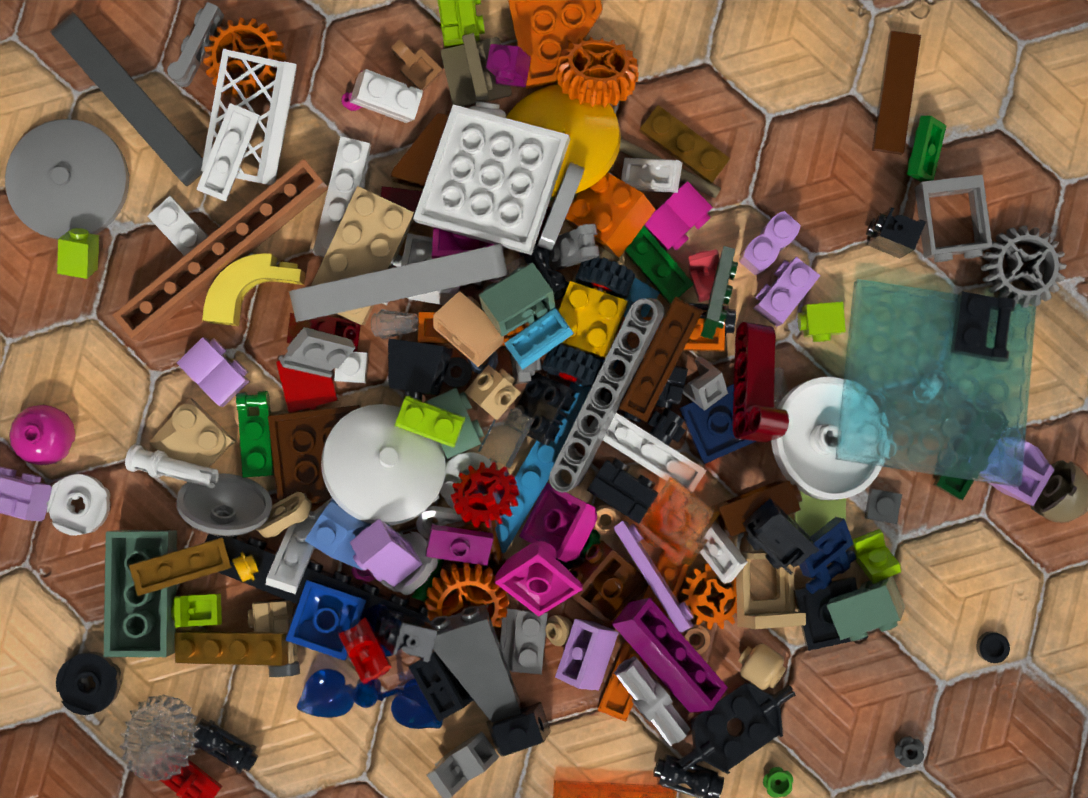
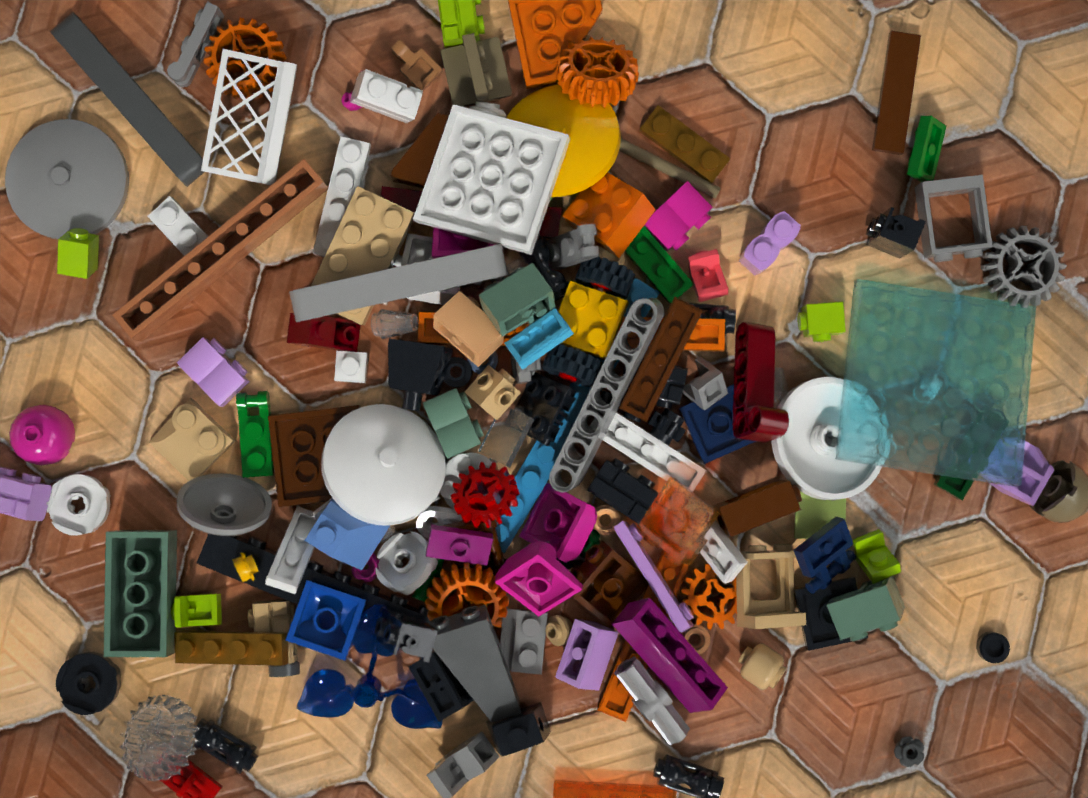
white pin [125,444,219,489] -> none
pearl gold plate [129,537,231,596] -> none
white plate [196,103,260,202] -> none
light yellow arch [202,253,306,326] -> none
tan plate [256,492,312,538] -> none
red piece [276,361,338,413] -> none
light grey plate [279,327,355,378] -> none
red hips [338,618,392,684] -> none
lavender brick [350,519,423,587] -> none
lime brick [395,396,466,448] -> none
magenta brick [486,44,531,87] -> none
light grey beam [537,162,585,251] -> none
white plate [621,158,683,193] -> none
black plate [678,682,796,774] -> none
plate [701,246,738,339] -> none
black hinge [742,498,819,575] -> none
lavender brick [753,257,820,327] -> none
bright green plate [763,767,793,798] -> none
dark grey plate [865,489,902,524] -> none
black plate [950,291,1016,362] -> none

